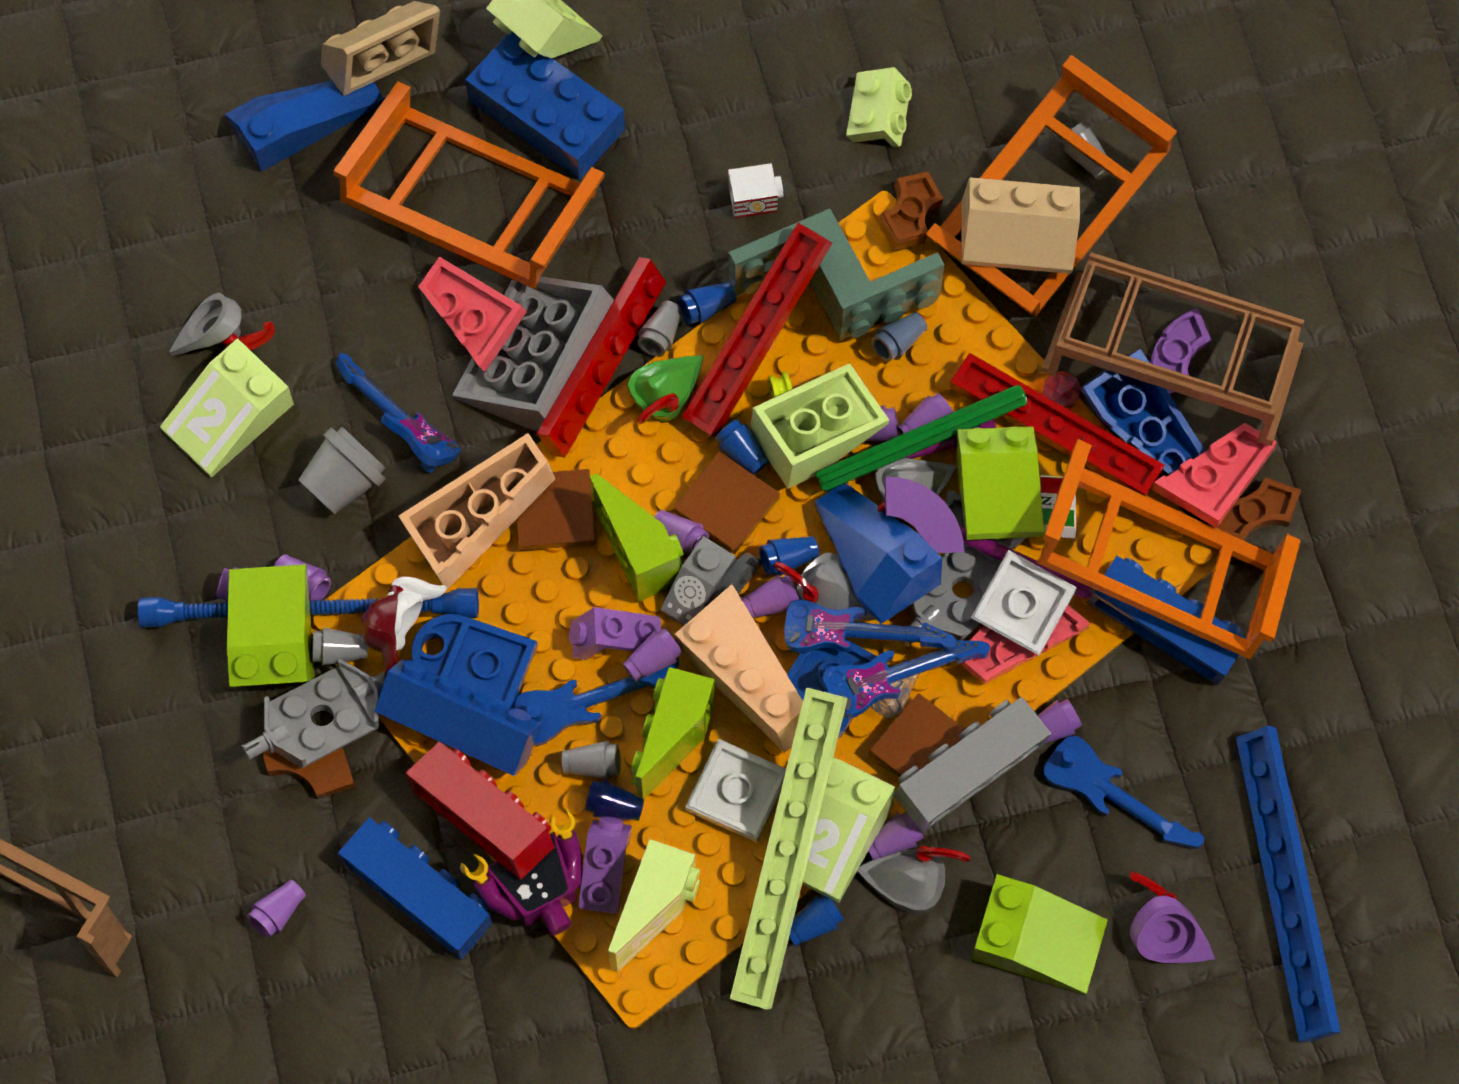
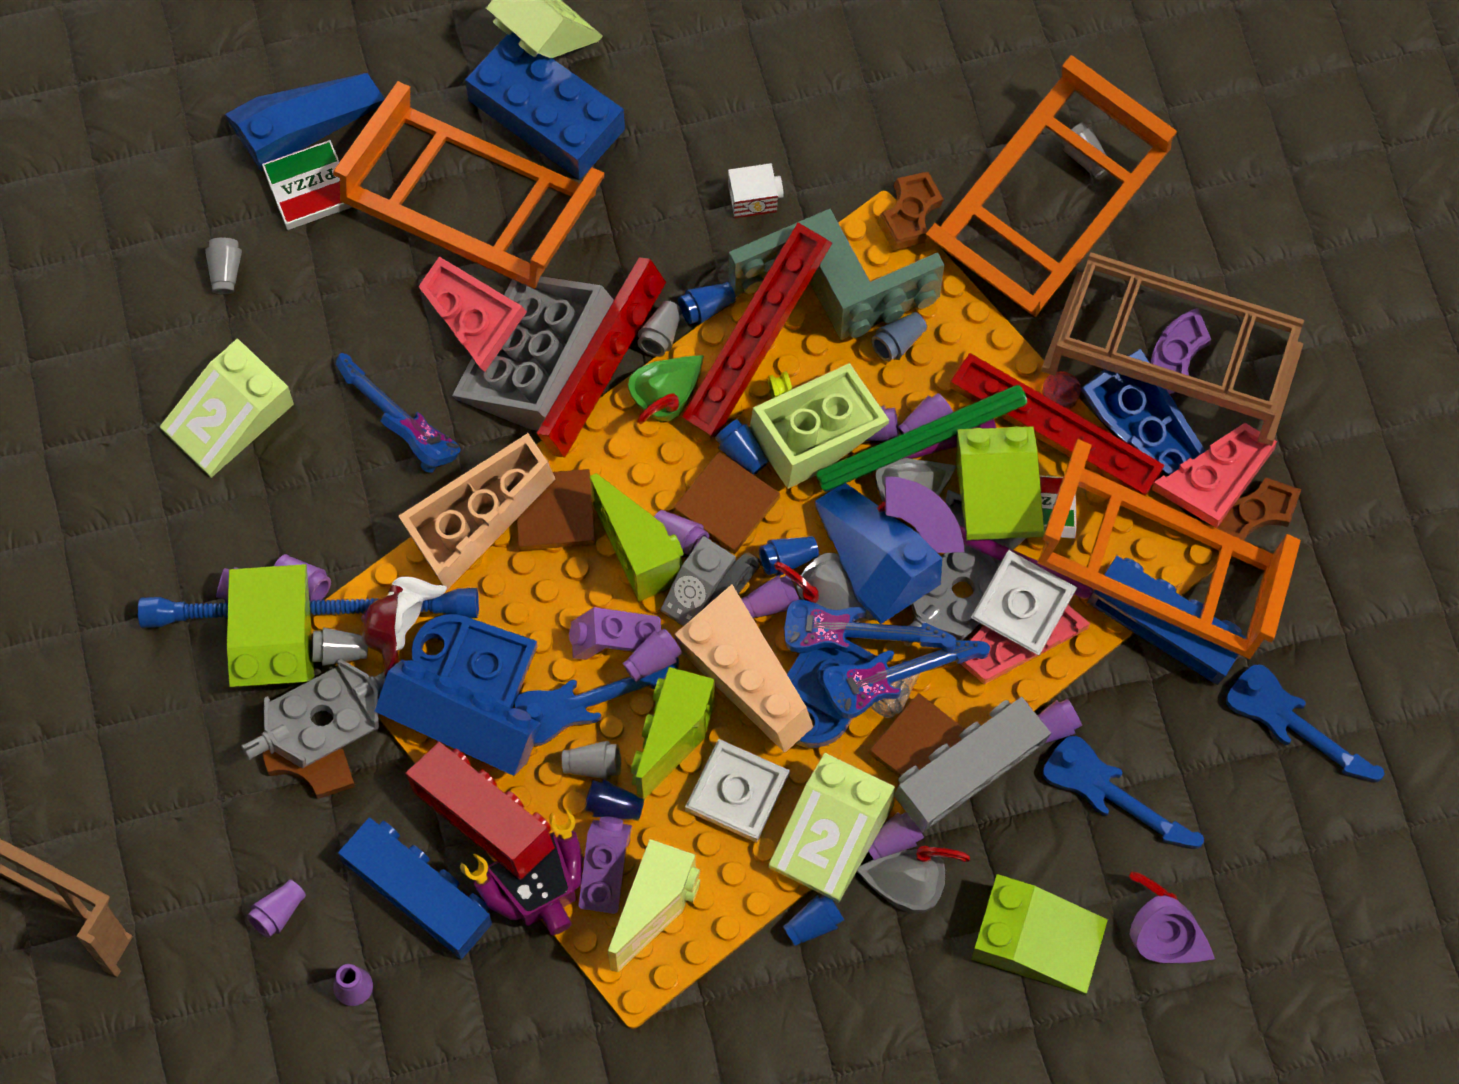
light grey piece [168,293,275,356] -> none
light grey piece [298,427,386,514] -> none
tan slope [321,1,440,96] -> none
yellowish green plate [730,688,848,1009] -> none
yellowish green bracket [846,67,912,147] -> none
tan slope [961,177,1080,274] -> none
blue plate [1236,726,1341,1043] -> none
none -> light grey cone [205,238,242,294]
none -> tile [262,140,351,230]
none -> medium lavender cone [333,964,373,1006]
none -> blue piece [1226,665,1384,782]

